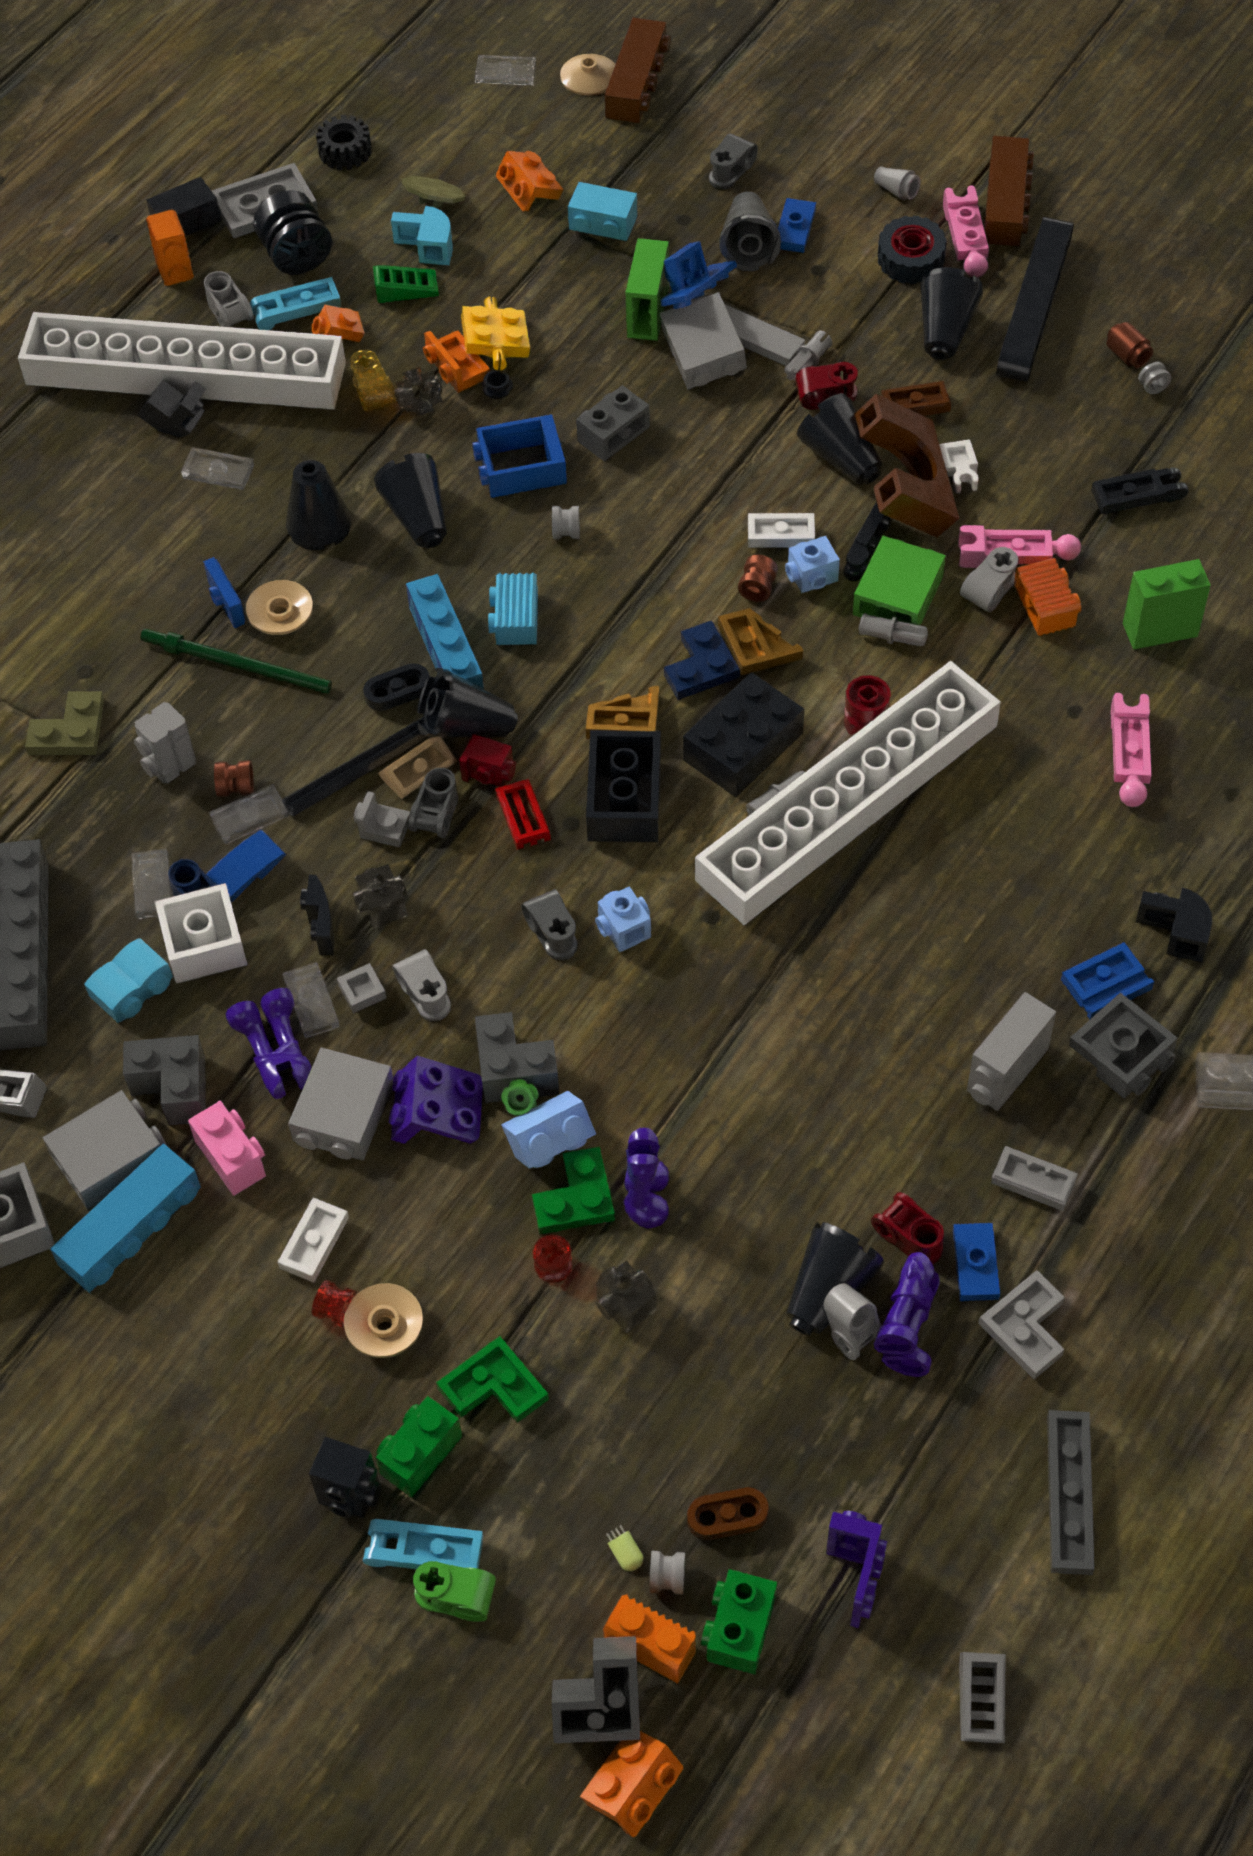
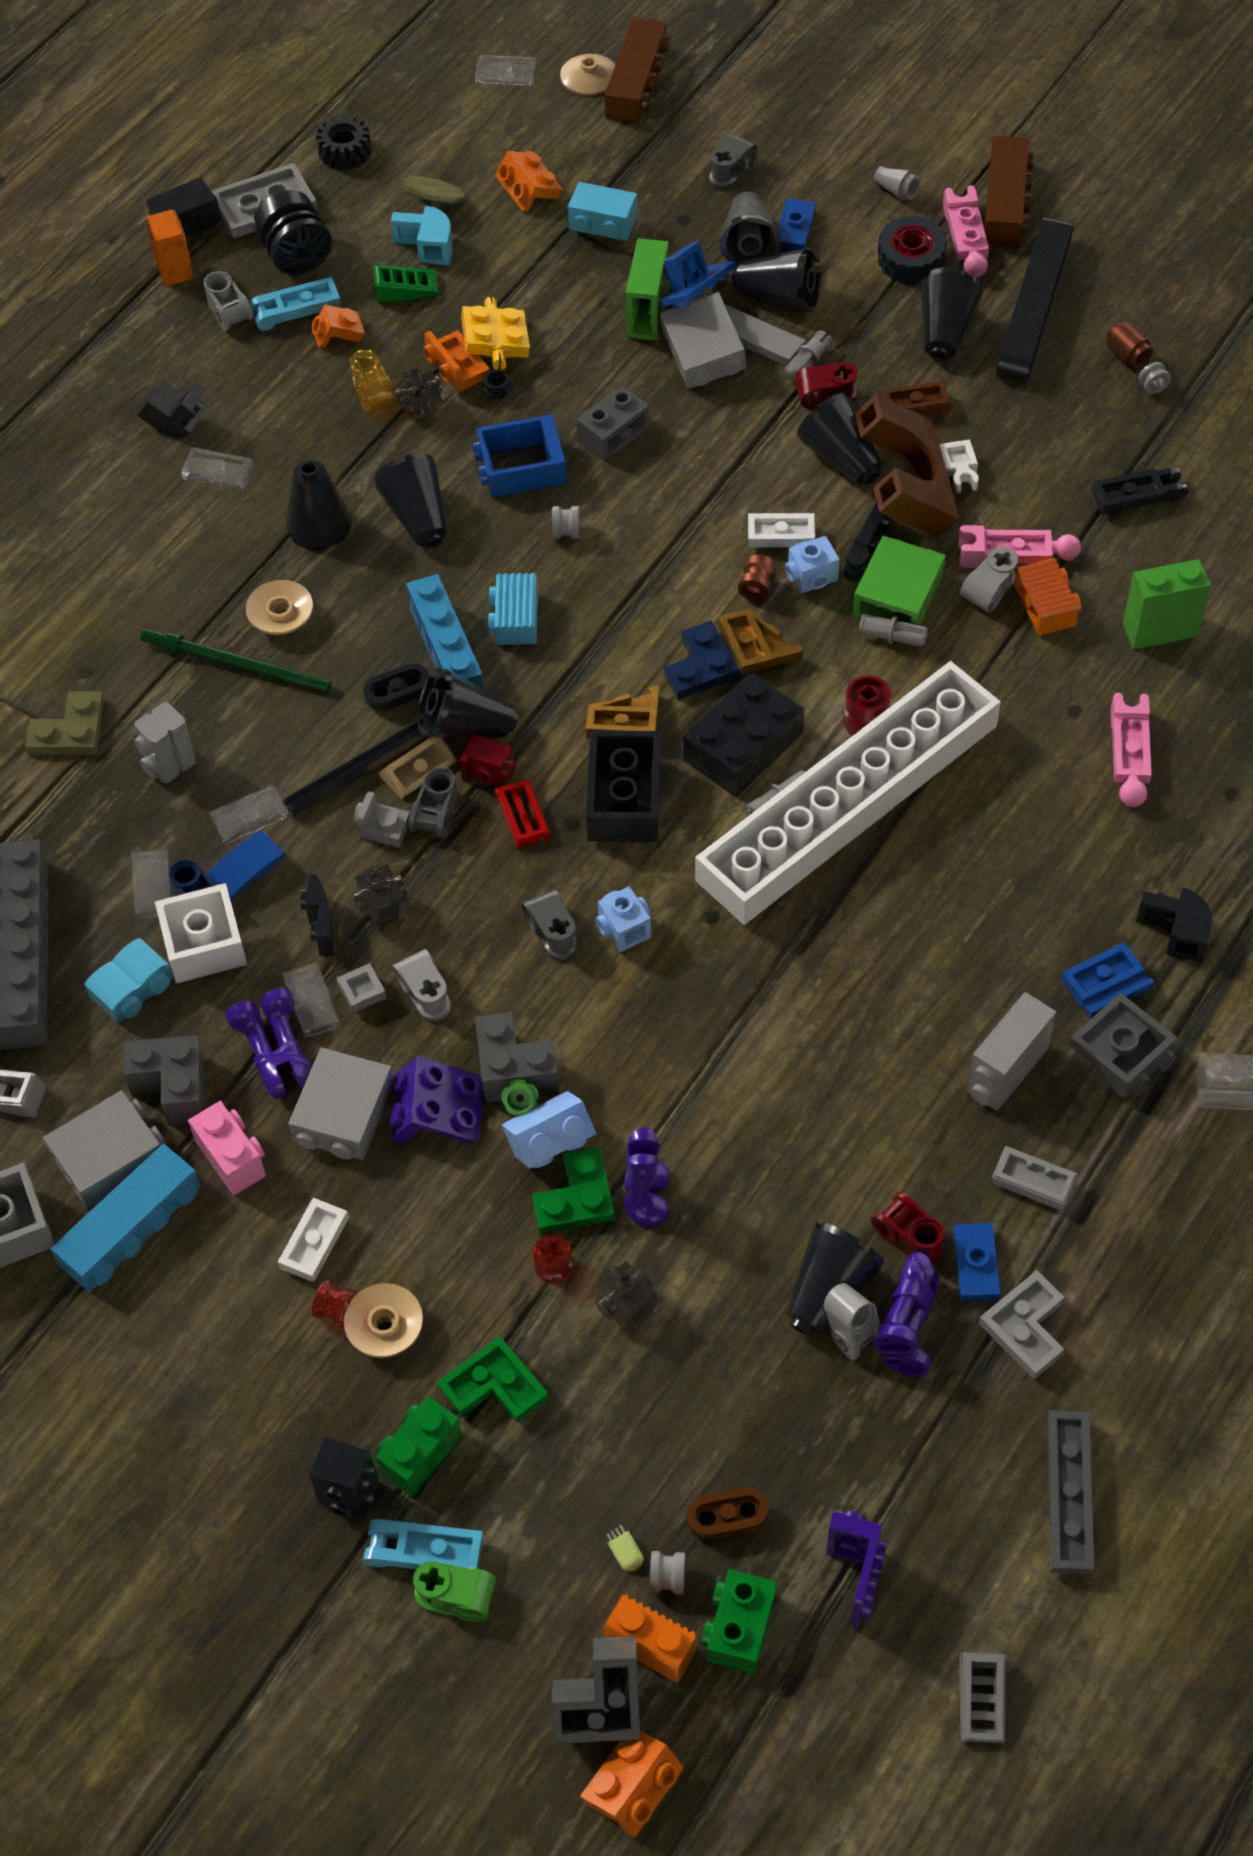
white brick [18,312,346,409] -> none
blue plate [203,557,246,628] -> none
copper wheel [214,760,254,797] -> none
none -> black cone [732,248,822,313]

